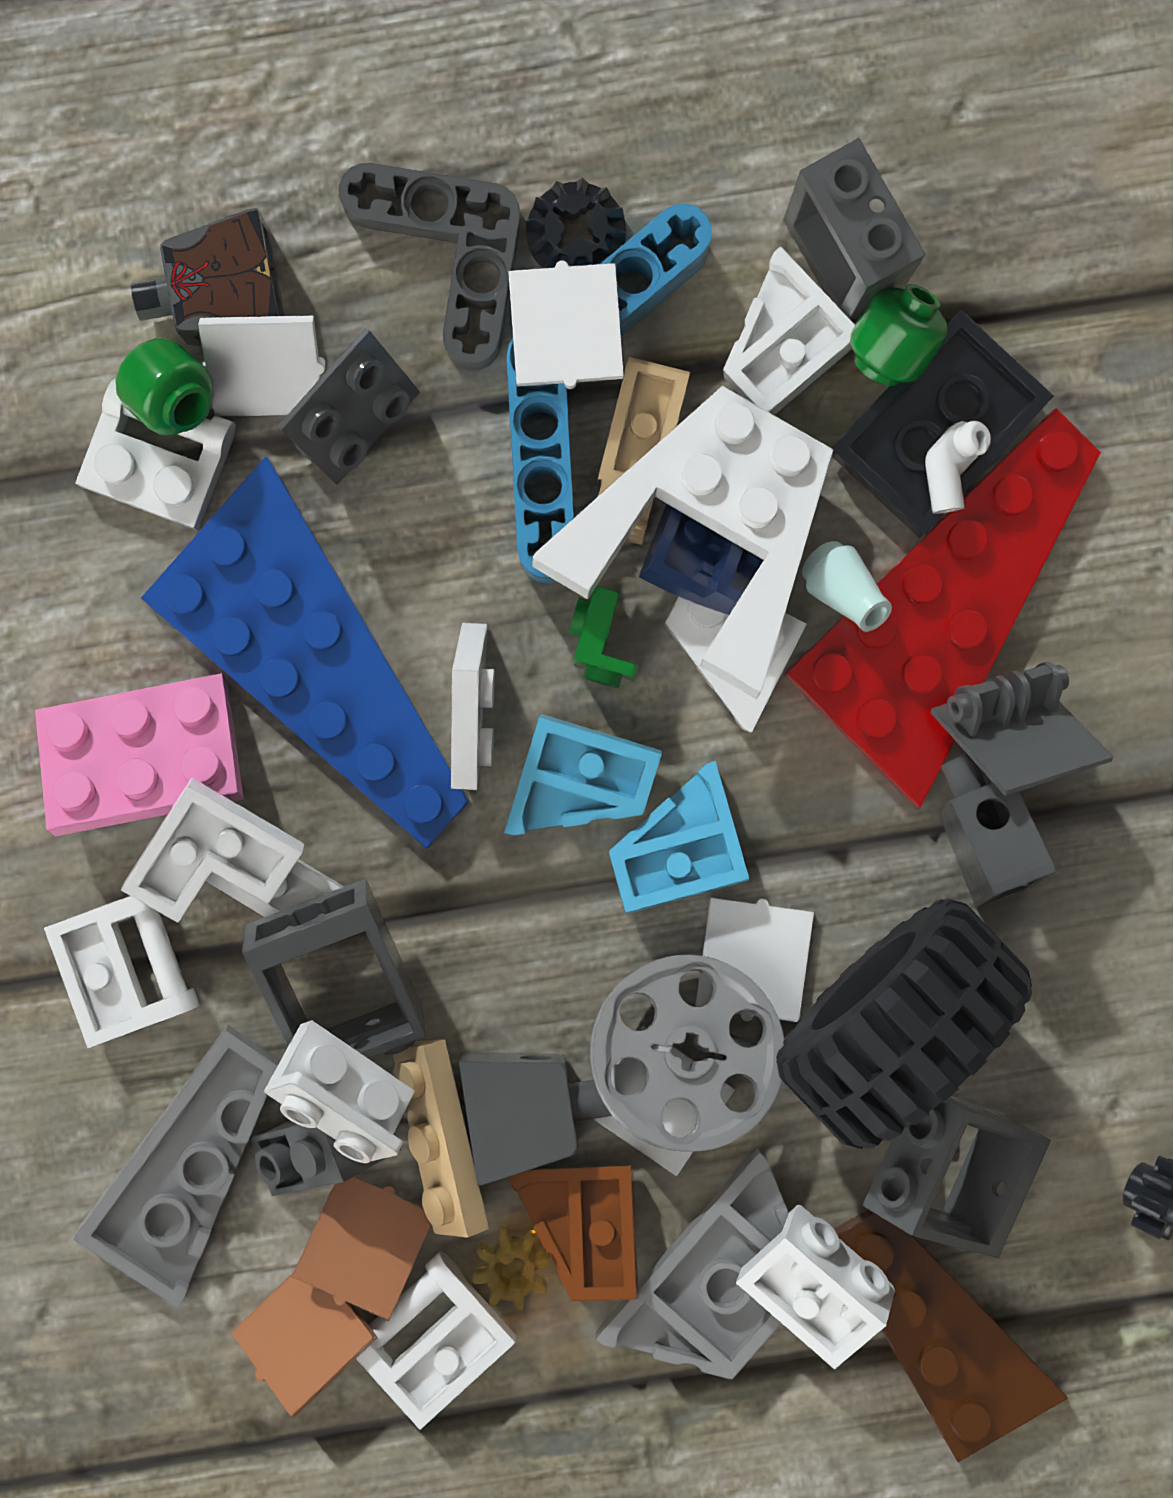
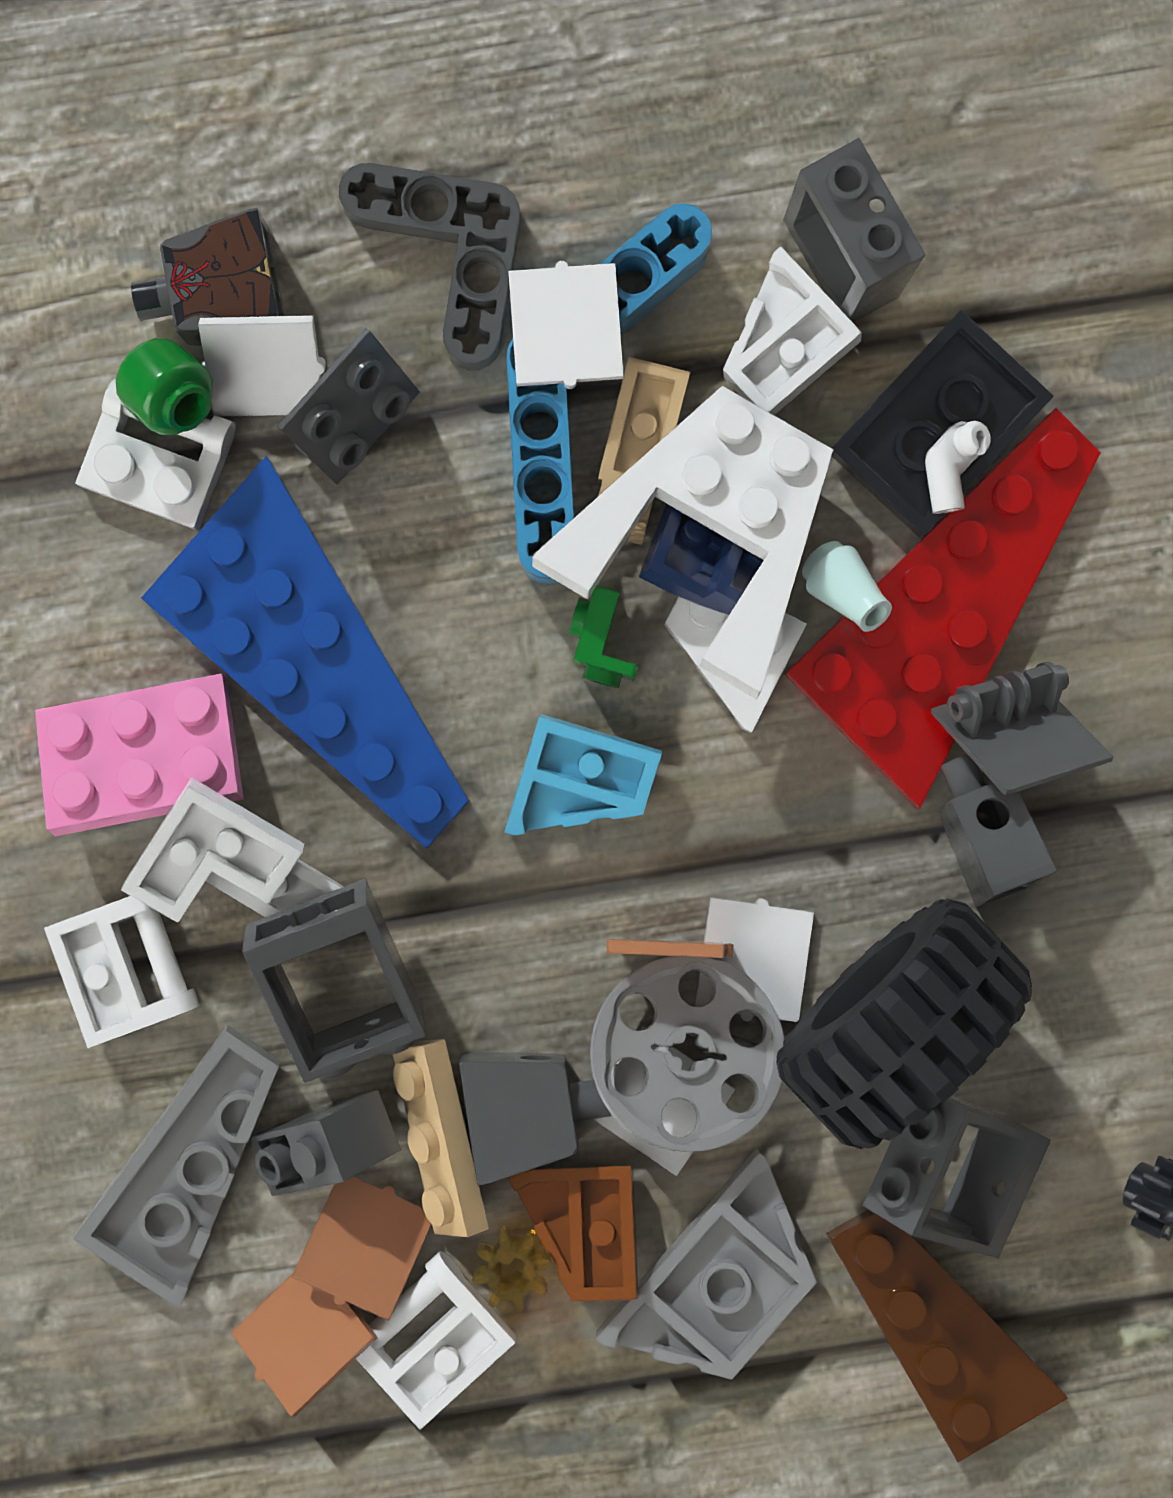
white bracket [264,1020,415,1163] -> none
white wing [451,623,495,790] -> none
black gear [526,177,626,268] -> none
medium azure wing [609,761,749,915] -> none
white bracket [736,1205,895,1369] -> none
green head [850,284,948,386] -> none
none -> nougat piece [606,939,734,958]

